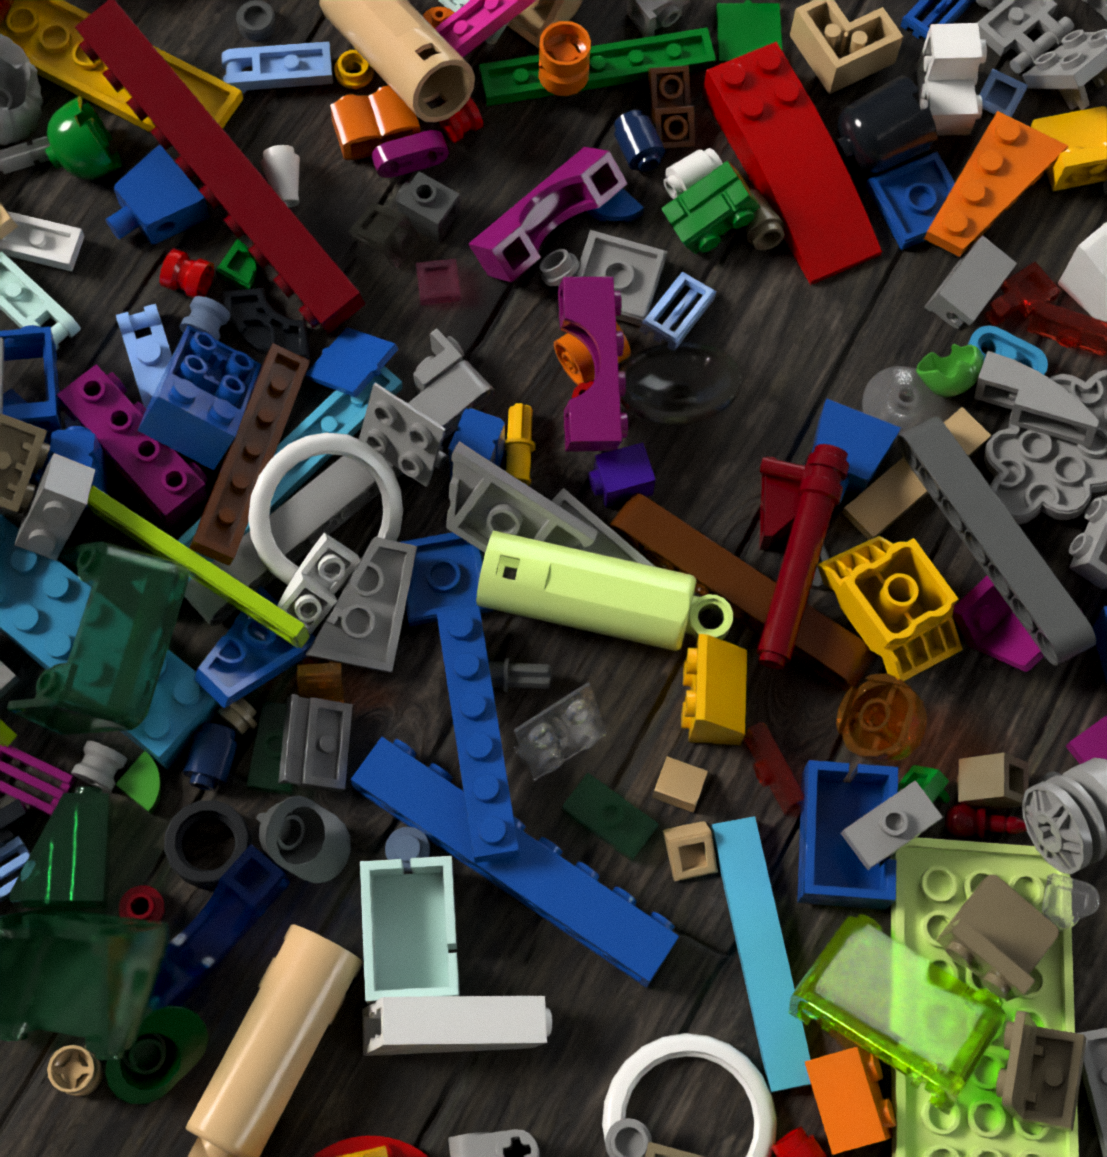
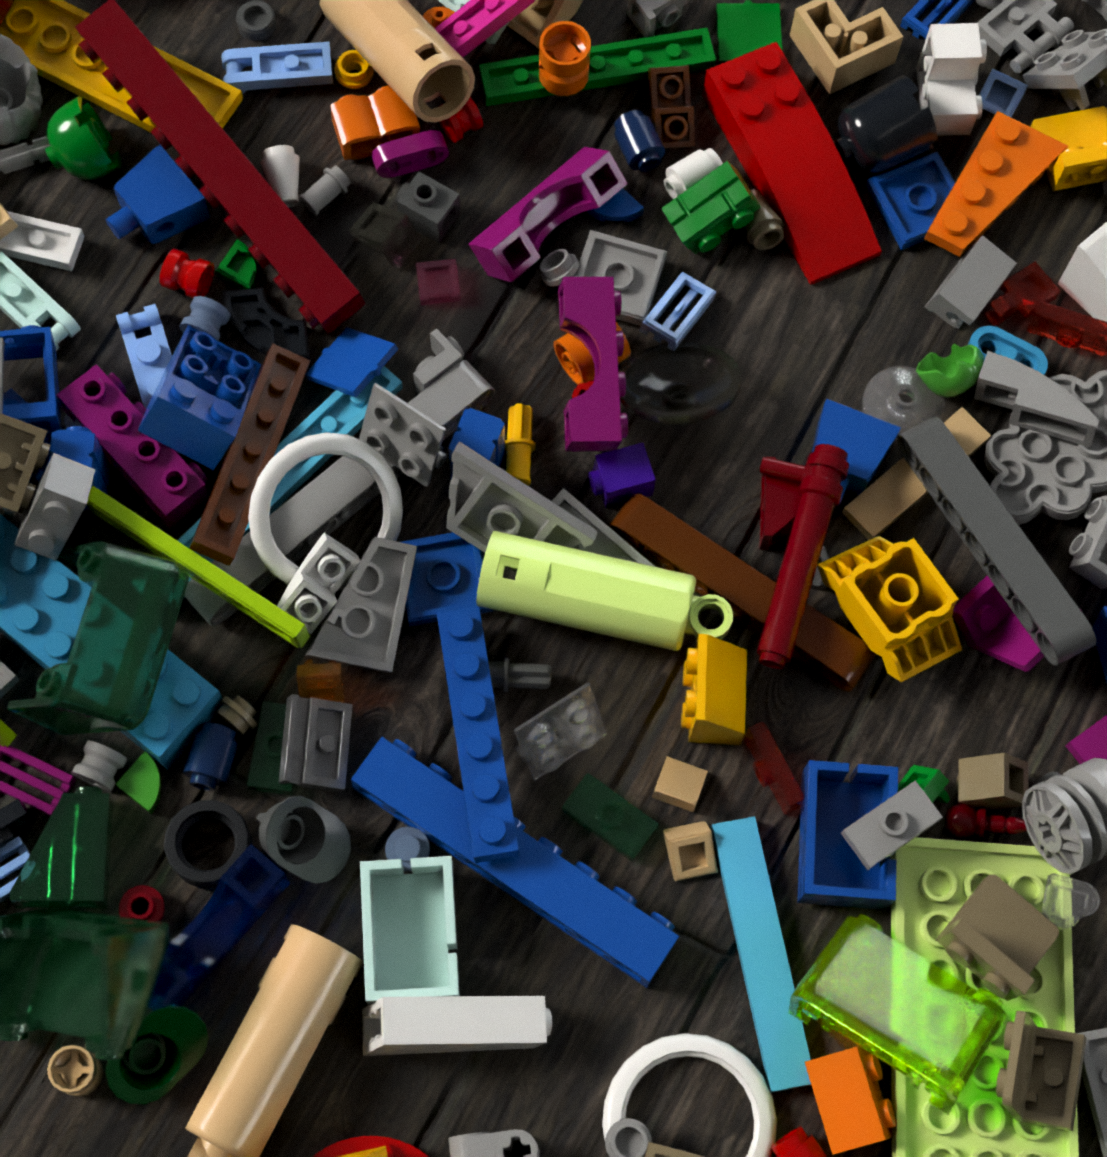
blue wing [194,586,316,708] -> none
clear orange cylinder [836,673,928,764] -> none
none -> light grey pin [299,165,351,216]

